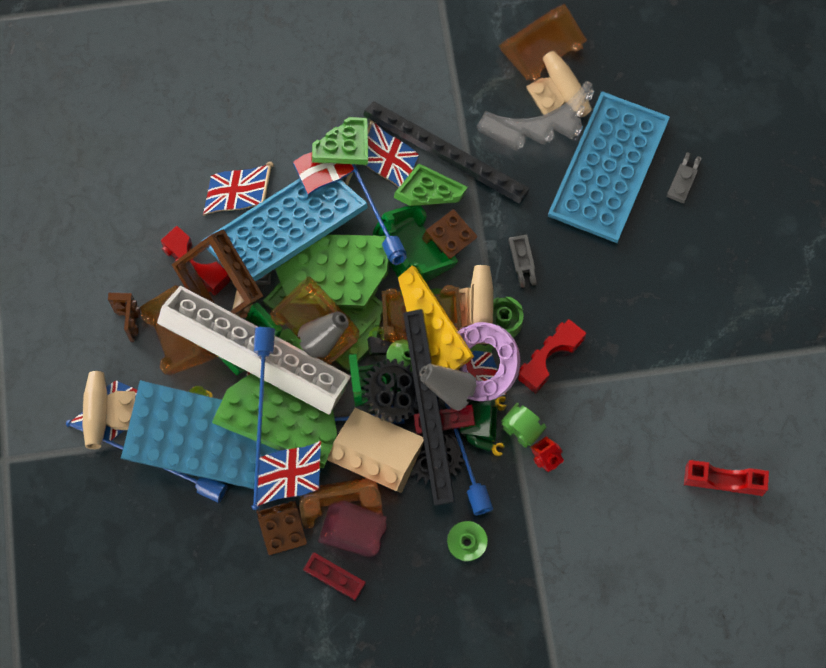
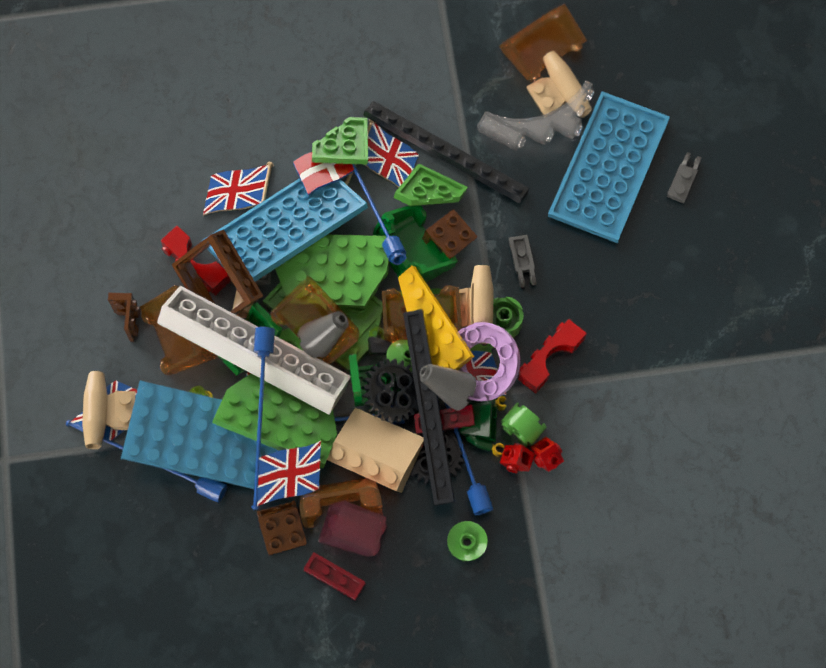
red arch [684,460,769,496] -> none
none -> red brick [500,443,535,473]

